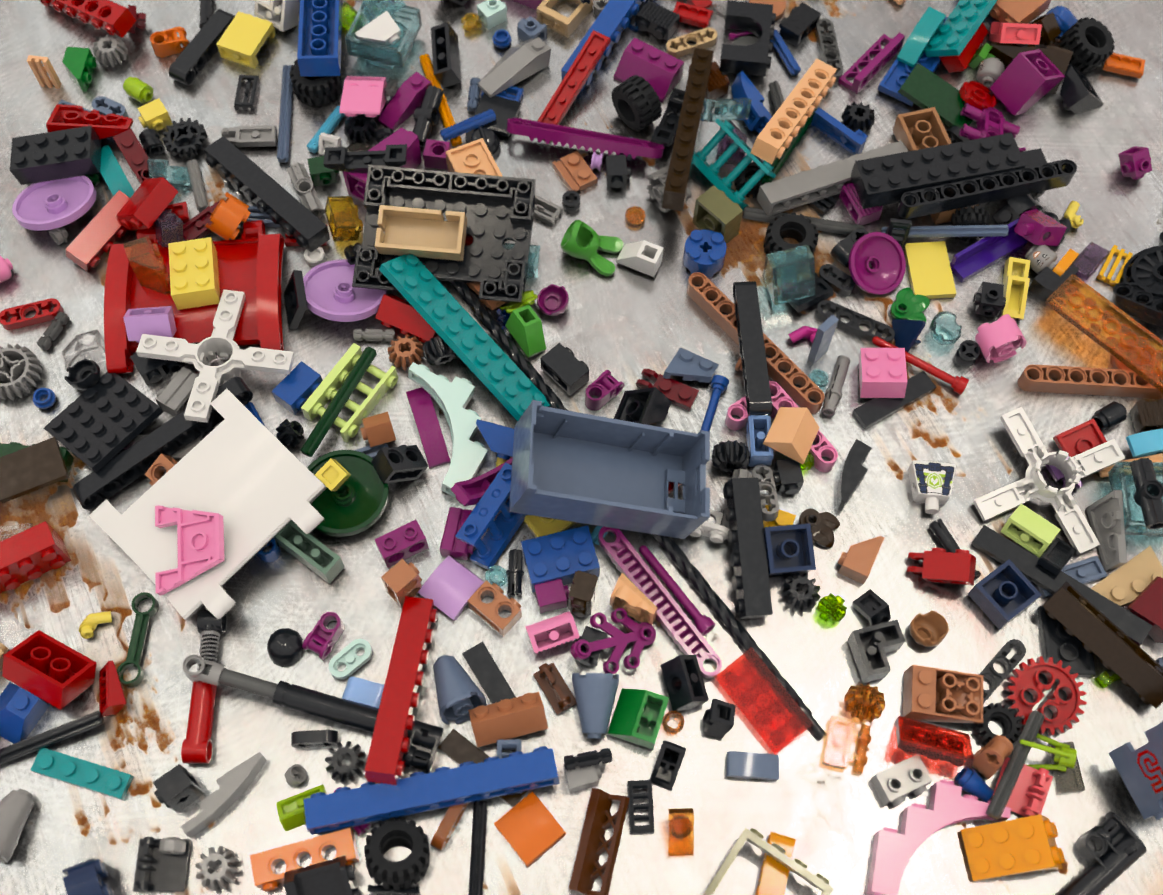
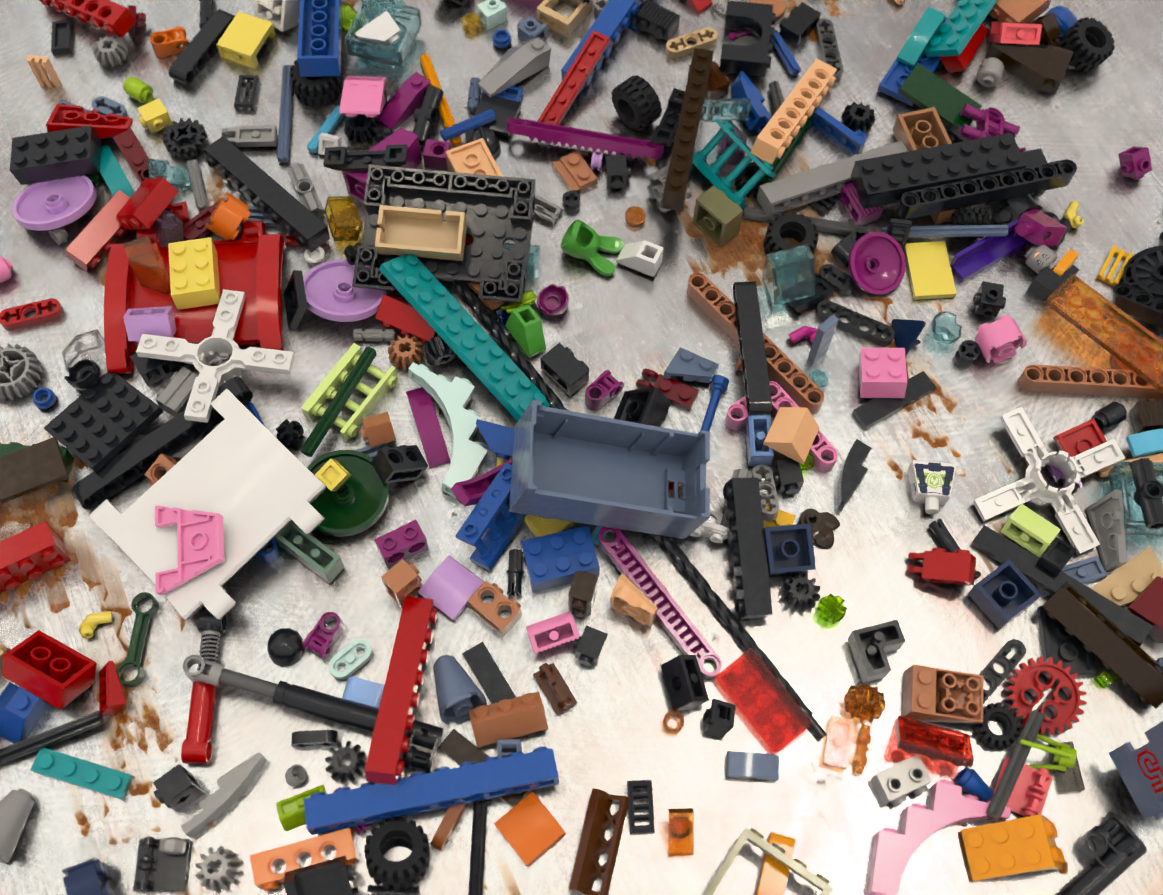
dark grey axle [37,312,70,350] -> none
green slope [62,47,97,92] -> none
black wheel [139,129,165,157] -> none
blue brick [272,361,323,415] -> none
dark green brick [308,156,340,187] -> none
black brick [431,22,461,88] -> none
magenta brick [439,507,475,561] -> none
clear light blue plate [485,565,508,586] -> none
magenta brick [534,579,569,614] -> none
black axle [563,748,612,770] -> none
light grey brick [563,764,602,793] -> none
magenta plant [571,608,656,674] -> none
sand blue cone [572,673,619,739] -> none
green slope [607,688,669,750] -> none
magenta slope [614,37,684,103] -> none
magenta piece [639,545,716,636] -> none
black slope [650,740,687,790] -> none
red plate [673,1,713,28] -> none
blue brick [683,230,727,278] -> none
black gear [712,440,750,473] -> none
light grey pin [821,355,851,416] -> none
nougat slope [837,536,884,584] -> none
magenta fence [838,32,905,94] -> none
black bracket [852,589,891,626] -> none
red piece [872,336,969,395] -> none
green plate [890,287,930,322] -> none
medium nougat hair [909,611,949,647] -> none
red tile [959,81,996,110] -> none
bright green tile [968,42,995,69] -> none
nougat piece [968,735,1013,780] -> none
magenta slope [989,49,1065,116] -> none
light yellow slope [1001,257,1031,320] -> none
black slope [1060,64,1104,114] -> none
clear purple slope [1070,242,1110,280] -> none
orange plate [1102,53,1145,79] -> none
none -> black tile [51,20,74,56]

